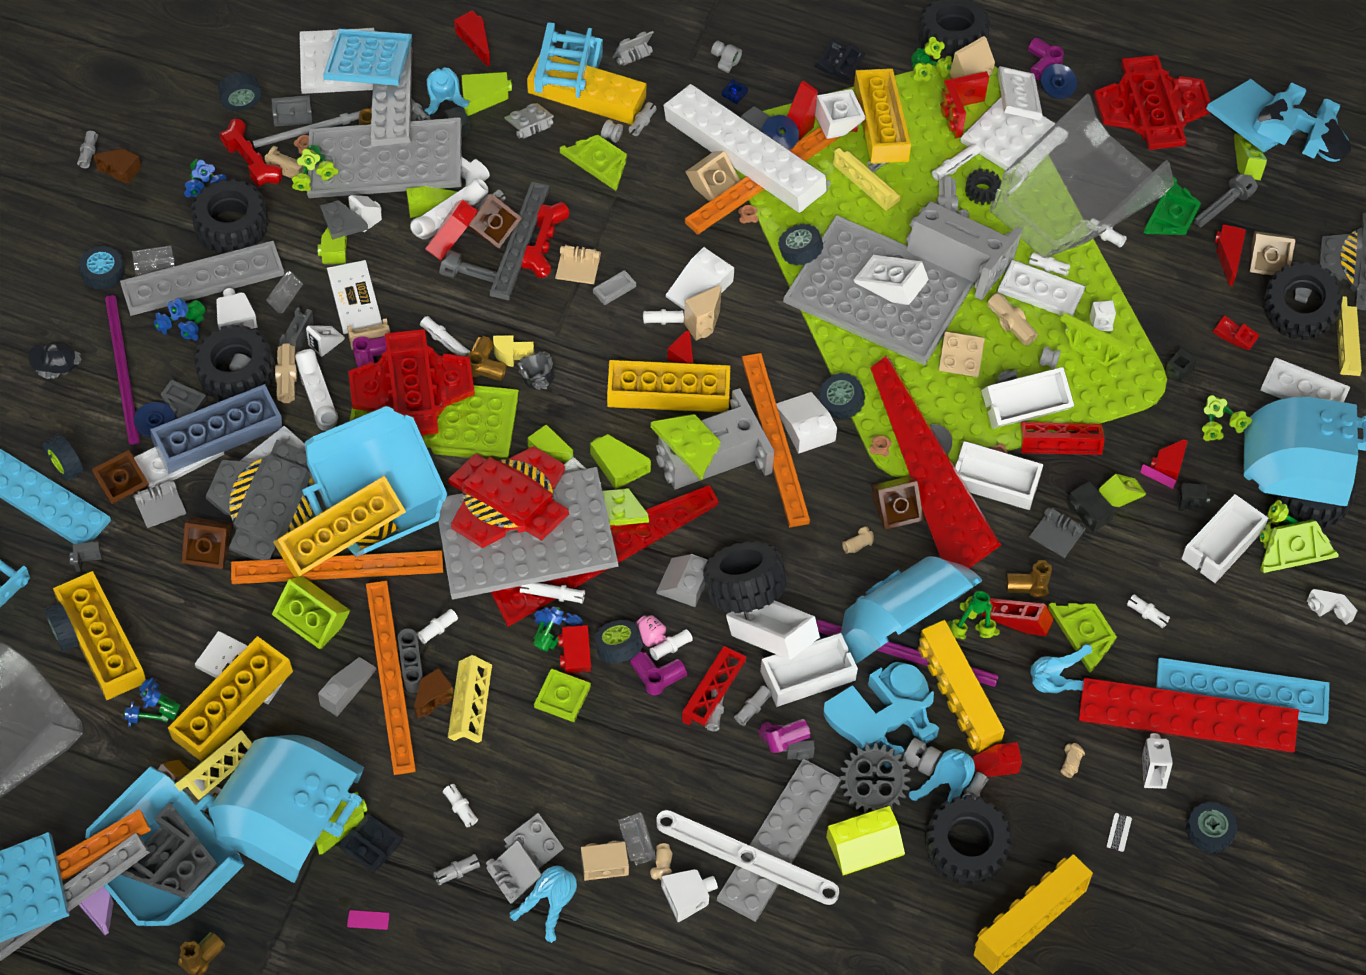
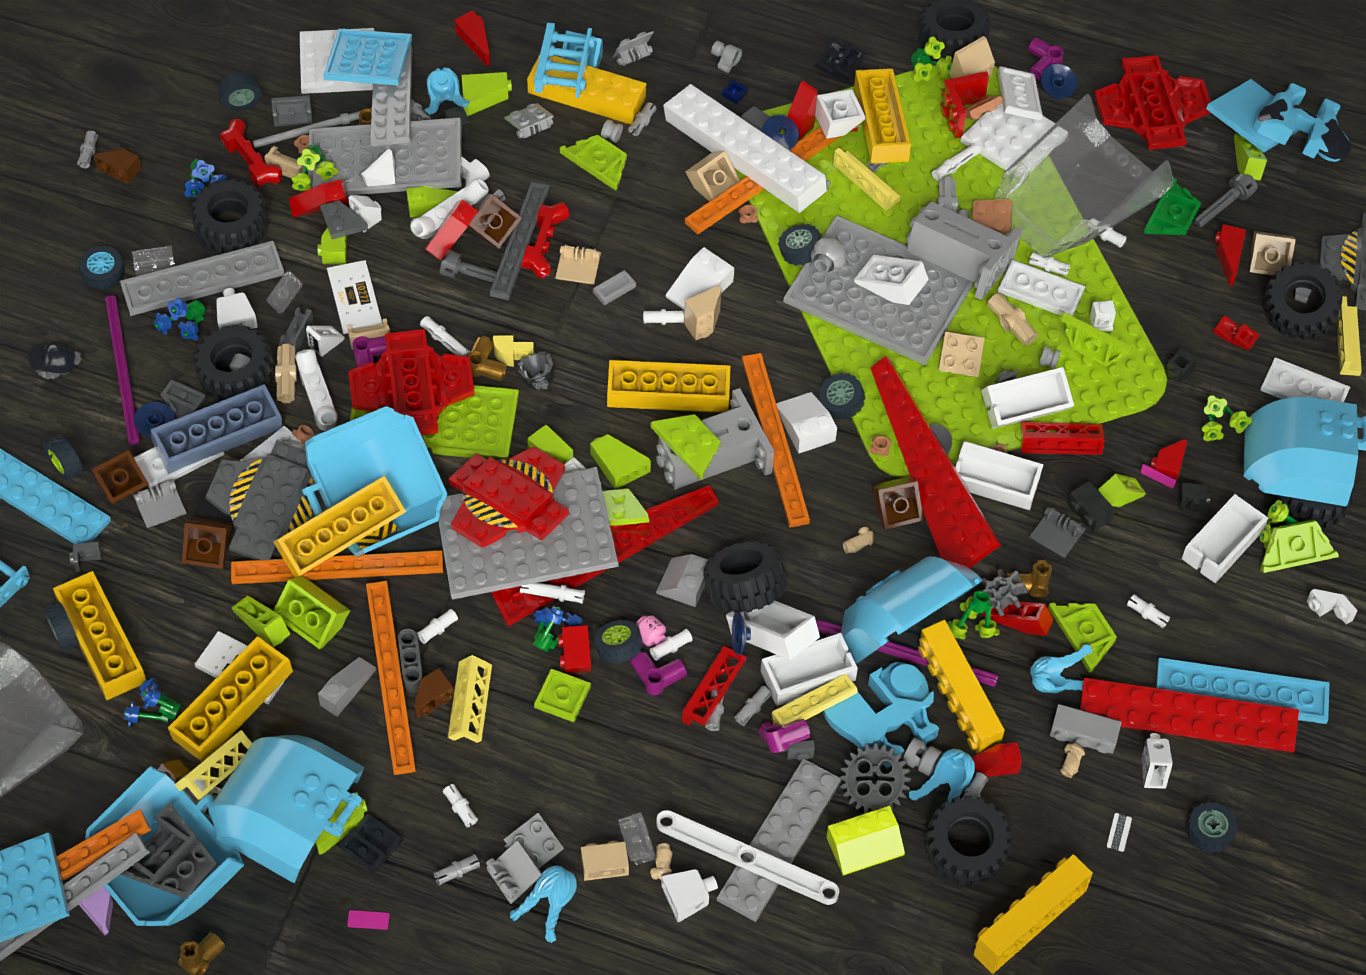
red slope [667,331,693,364] -> none
black tyre [965,169,1001,205] -> none
none -> lime slope [231,595,290,647]
none -> red slope [289,179,349,218]
none -> nougat plate [292,425,314,445]
none -> white slope [362,149,395,186]
none -> dark blue dish [732,613,751,656]
none -> light yellow fence [772,674,858,726]
none -> light grey plant [811,238,847,273]
none -> nougat plate [965,95,1003,120]
none -> nougat plate [972,199,1013,236]
none -> dark grey gear [982,569,1028,616]
none -> light grey brick [1050,704,1122,754]

